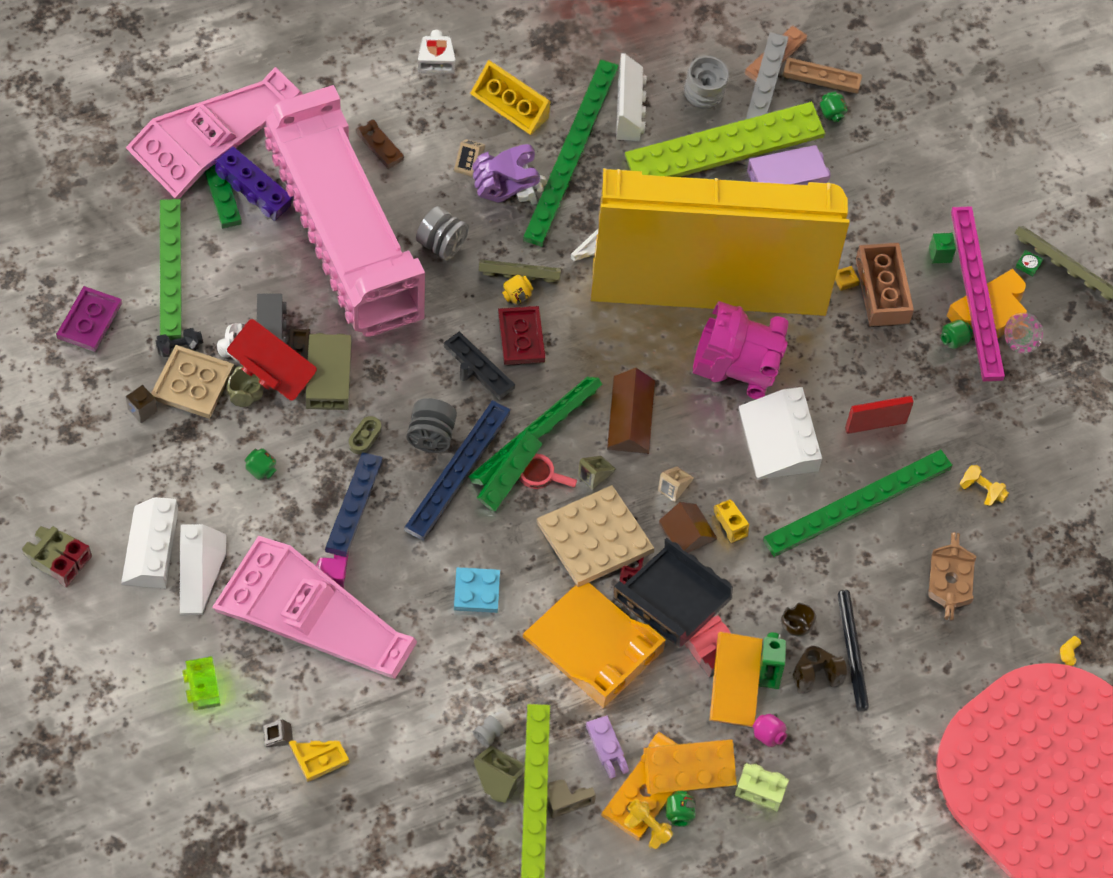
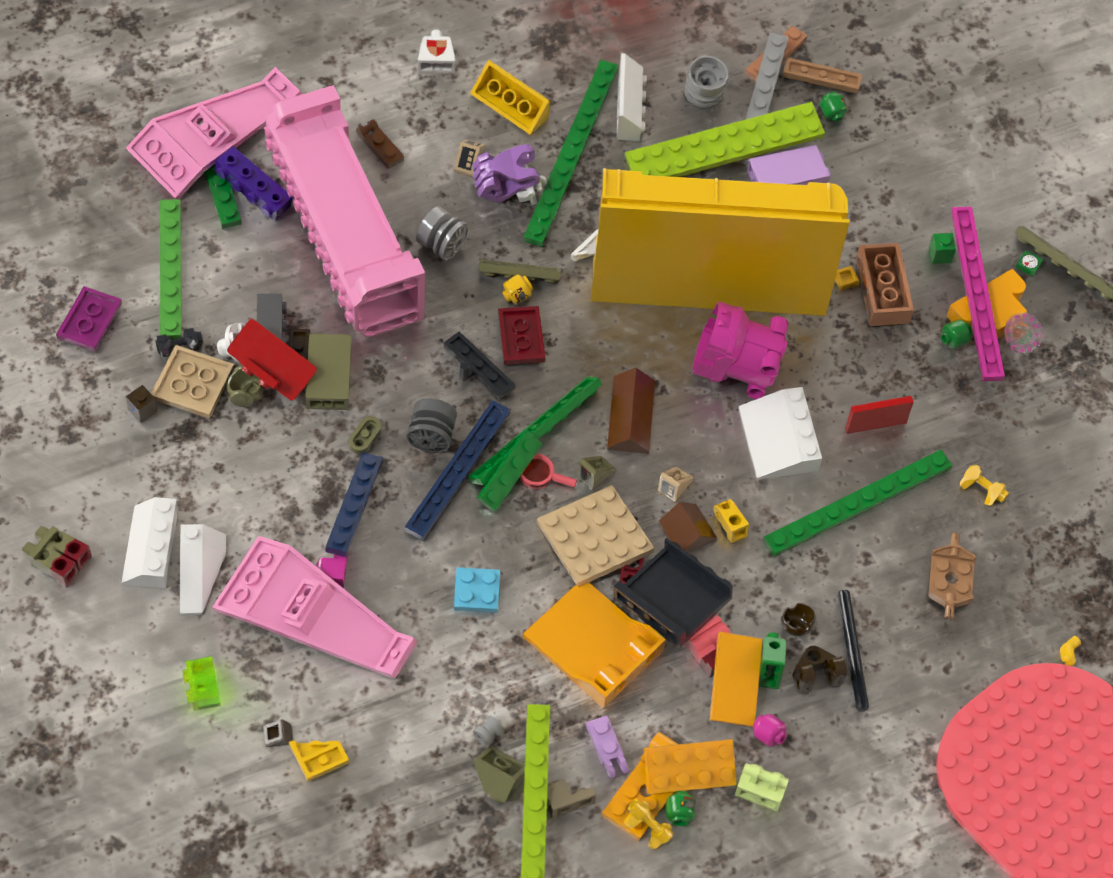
green head [244,448,277,480] -> none

